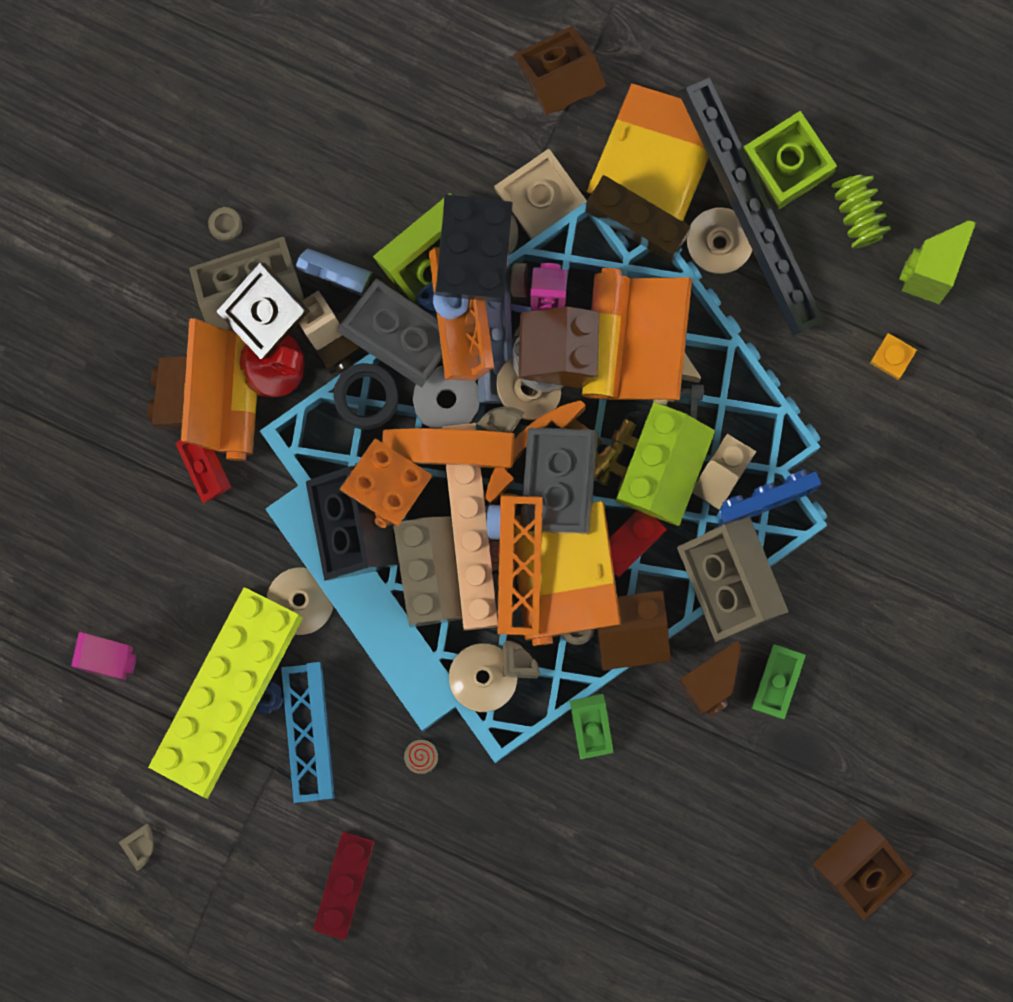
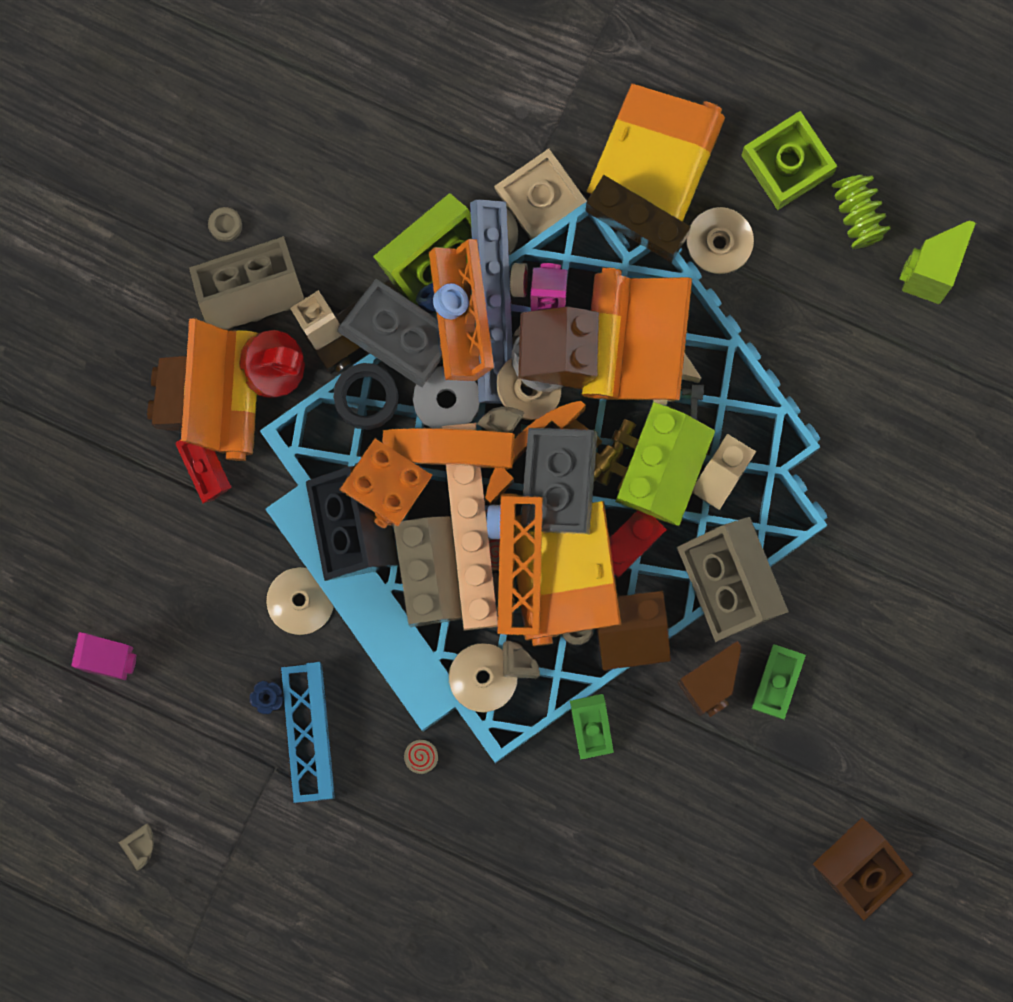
neon yellow plate [148,587,304,799] -> none
plate [216,263,310,359] -> none
light blue slope [296,249,373,296] -> none
dark red plate [312,832,375,940] -> none
black plate [435,194,513,303] -> none
reddish brown slope [513,26,606,115] -> none
black plate [678,77,824,336] -> none
blue plate [715,470,821,527] -> none
light orange plate [870,333,917,380] -> none

